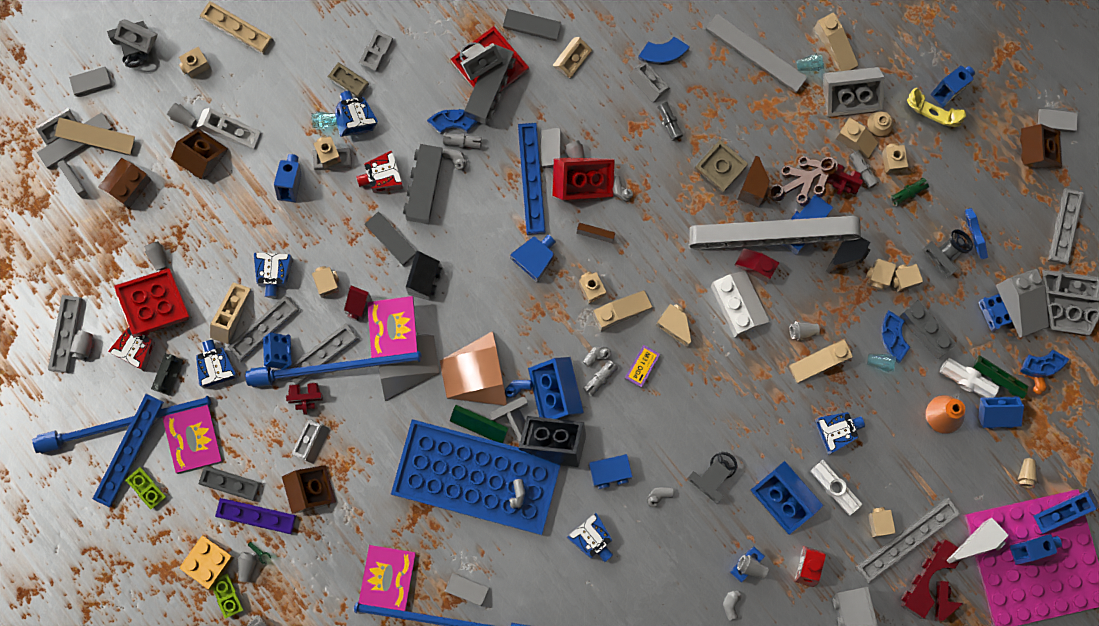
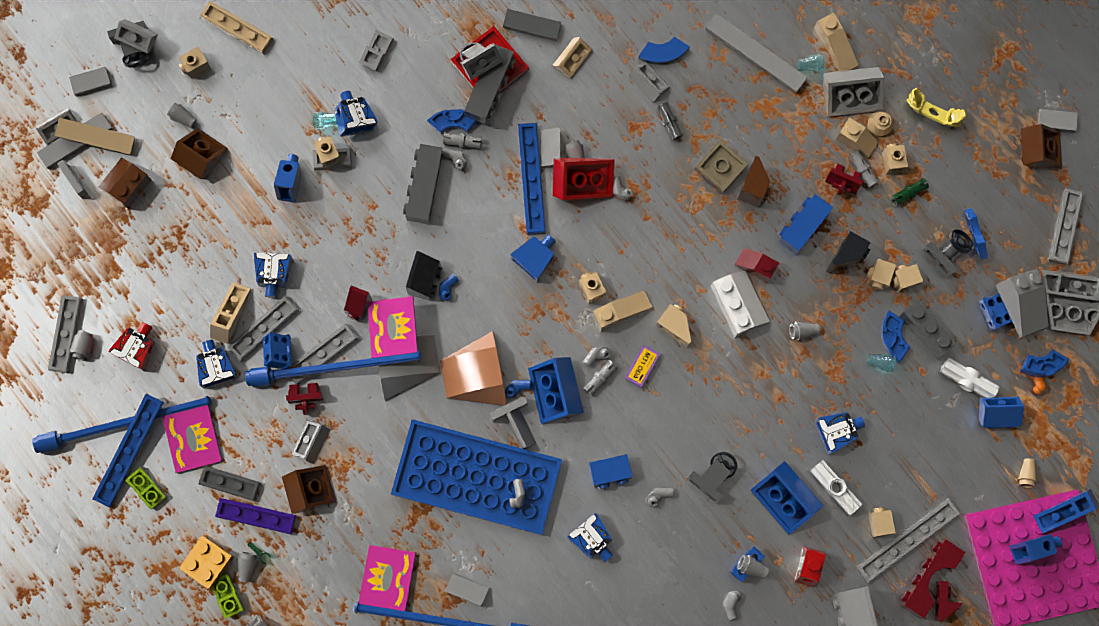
red plate [113,268,189,338] -> none
light grey cone [144,241,167,271] -> none
pearl dark grey hinge [151,353,183,396] -> none
white slope [196,108,260,149] -> none
tan brick [312,266,339,298] -> none
dark tan plate [327,62,369,98] -> none
torso [356,151,403,193] -> none
dark grey tile [365,211,416,266] -> none
dark green tile [450,405,509,443] -> none
black slope [519,416,586,467] -> none
reddish brown tile [576,223,615,244] -> none
light grey beam [689,216,861,249] -> none
plant [769,156,838,206] -> none
tan slope [789,339,853,383] -> none
orange cone [925,395,965,434] -> none
blue torso [930,66,975,108] -> none
white slope [946,518,1008,563] -> none
dark green plate [973,355,1029,399] -> none
none -> blue arm [439,274,459,301]

